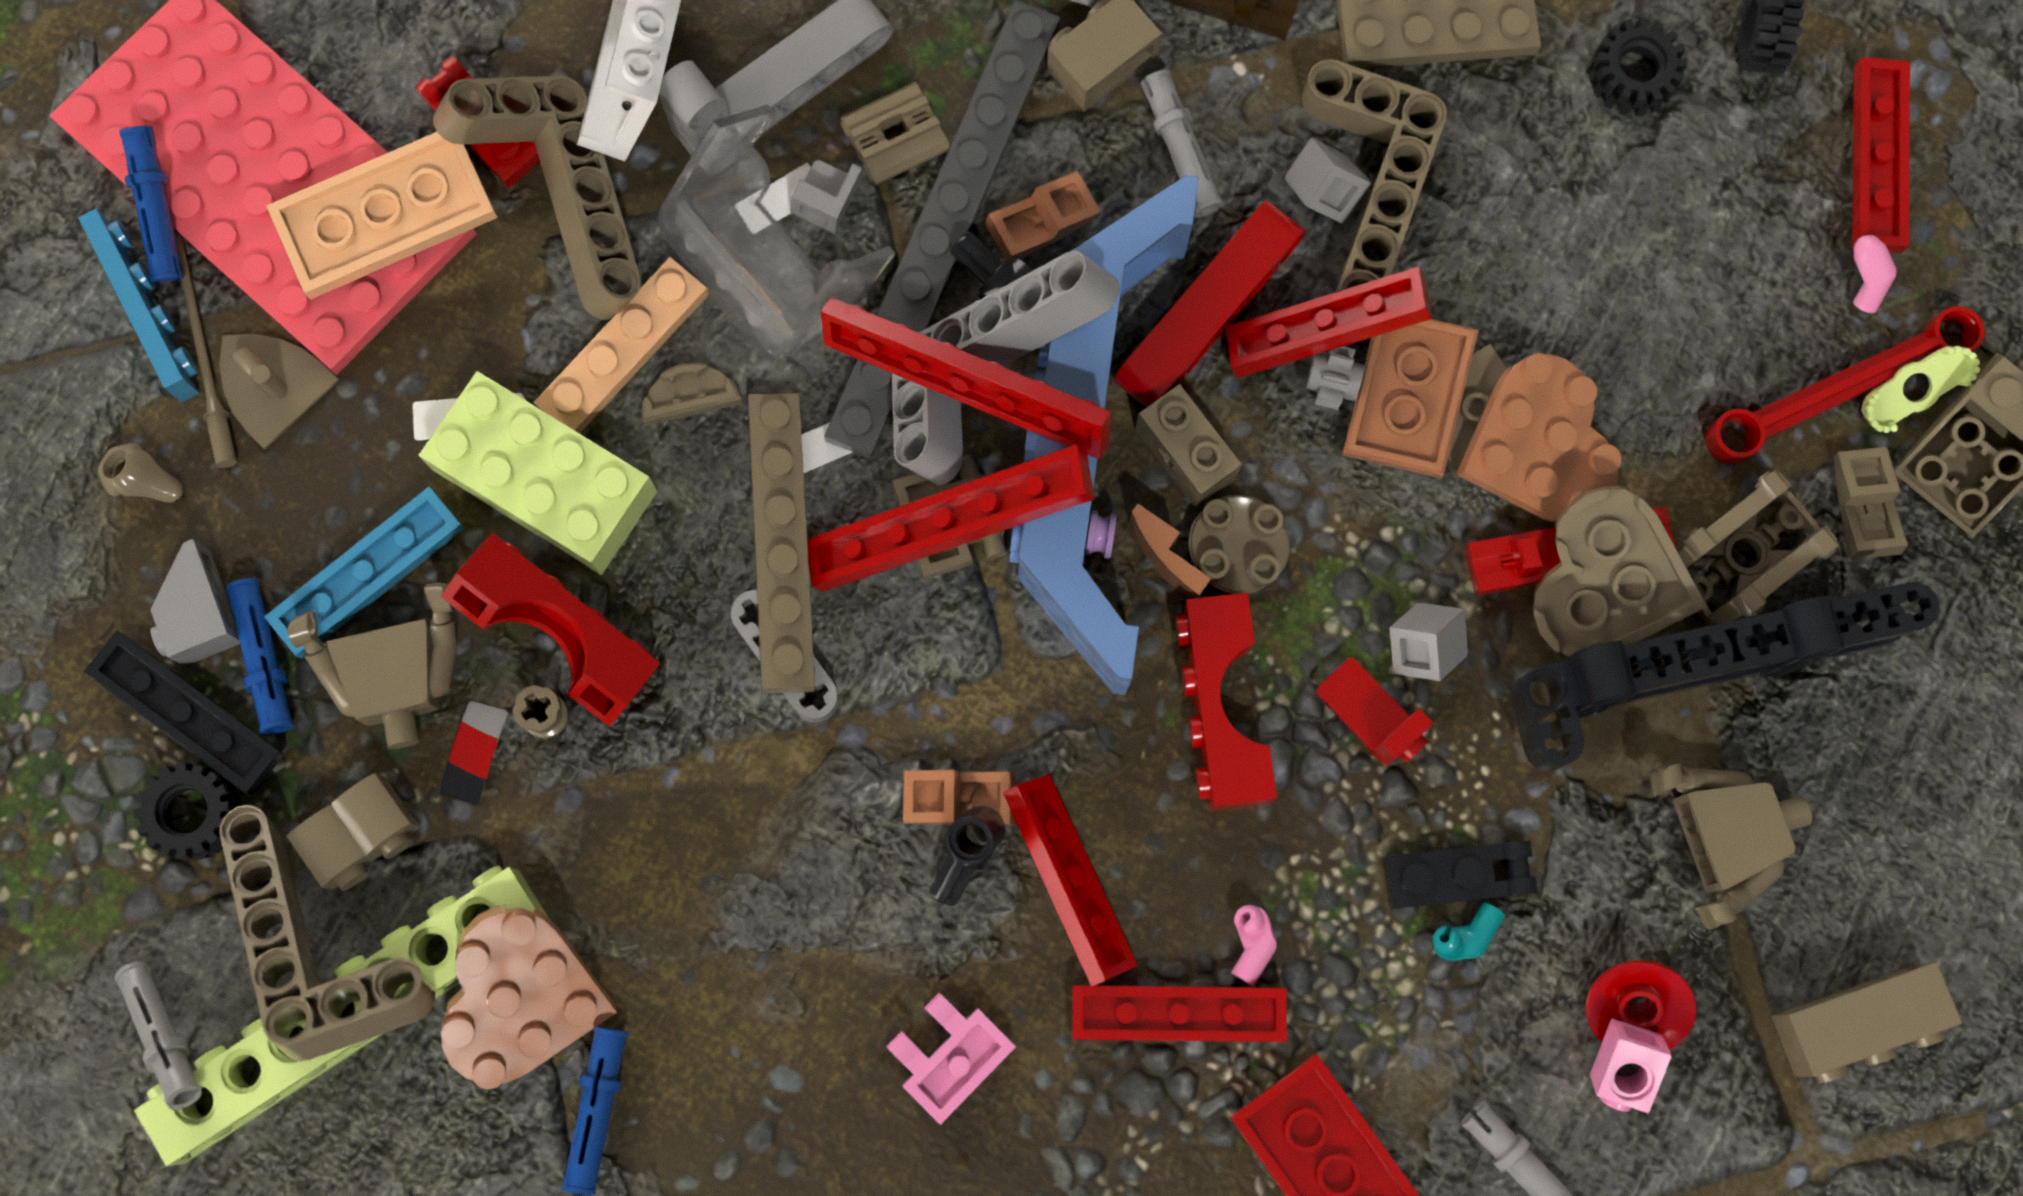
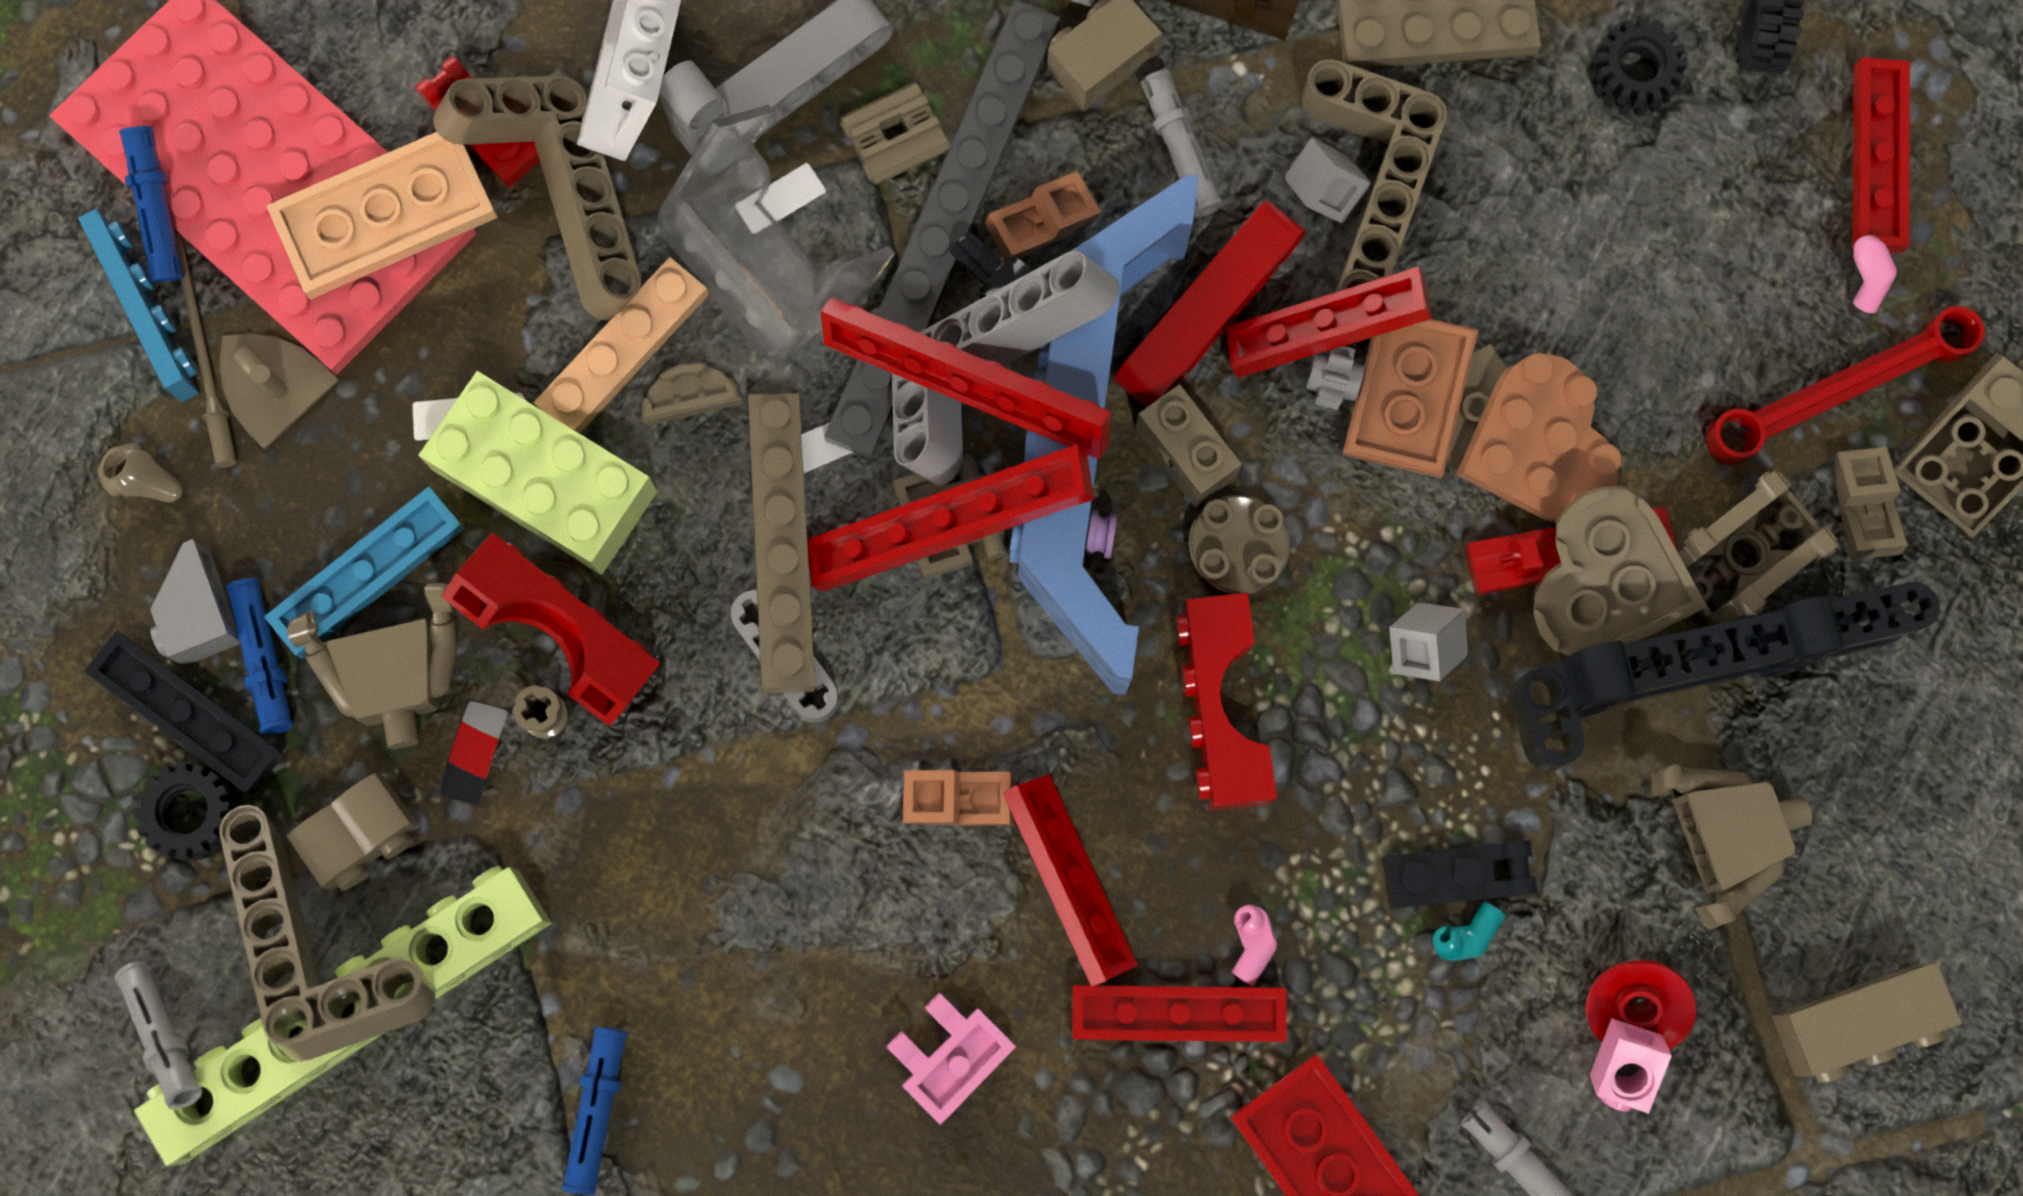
nougat plate [441,905,617,1089] -> none
light grey panel [790,160,862,234] -> none
black axle [930,805,1005,906] -> none
nougat slope [1129,503,1211,599] -> none
red bracket [1315,658,1434,767] -> none
yellowish green piece [1862,346,1980,433] -> none

